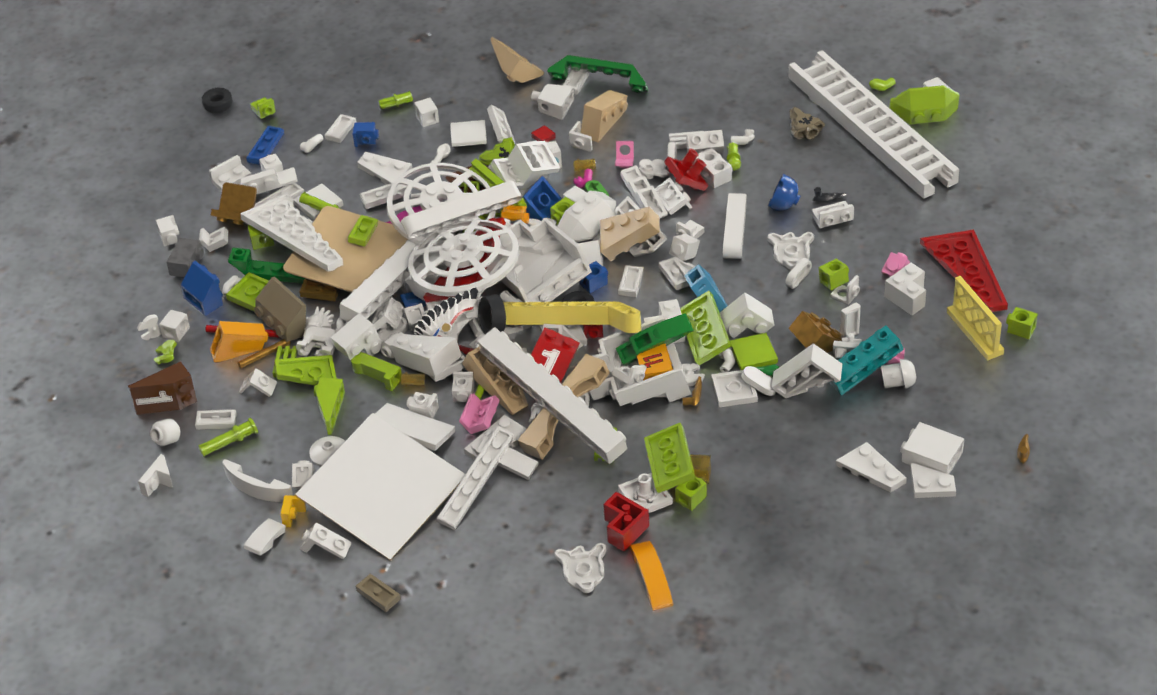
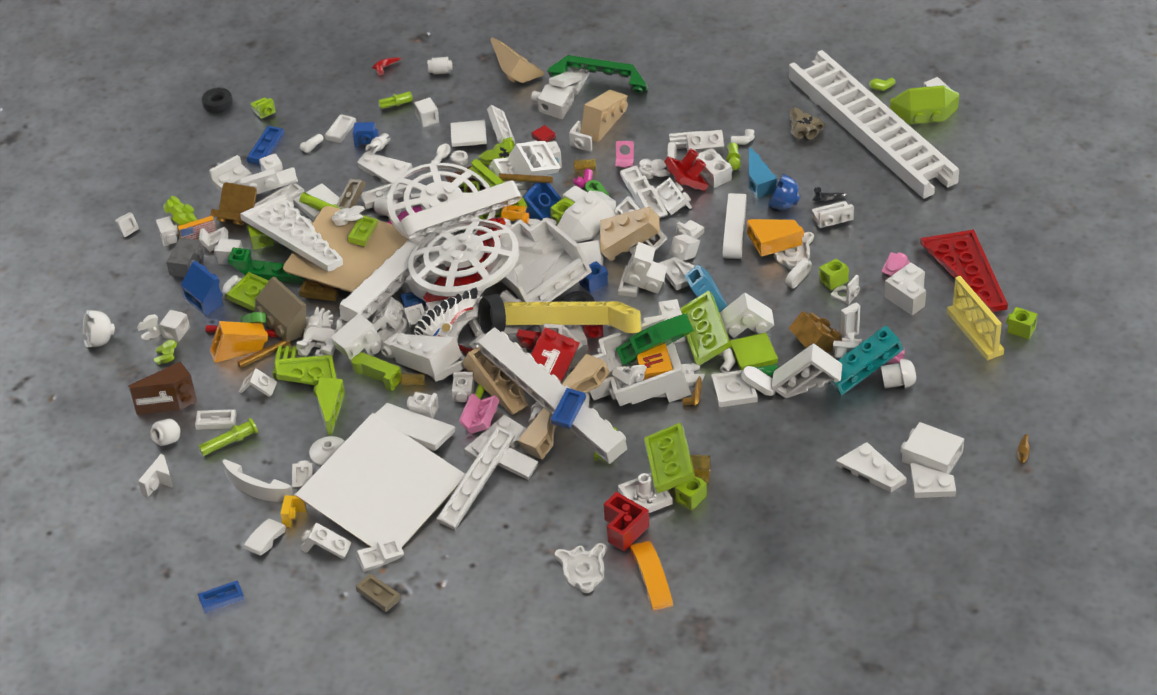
none -> white cylinder [83,310,115,348]
none -> white tile [115,212,139,237]
none -> lime plate [163,196,197,225]
none -> tile [178,216,216,240]
none -> blue tile [198,580,245,613]
none -> white brick [214,239,243,265]
none -> bright green beam [241,312,266,324]
none -> white plate [332,206,365,226]
none -> dark tan plate [337,179,366,209]
none -> white slope [356,536,404,572]
none -> white pin [365,133,390,155]
none -> red bar [372,57,401,76]
none -> white brick [374,197,401,216]
none -> white brick [428,57,453,75]
none -> white tile [450,150,468,166]
none -> pearl gold bar [499,173,553,184]
none -> red bracket [516,329,541,350]
none -> white tile [549,71,582,88]
none -> blue tile [550,388,586,429]
none -> white brick [623,242,667,294]
none -> light orange slope [747,219,804,257]
none -> dark azure slope [749,148,778,199]

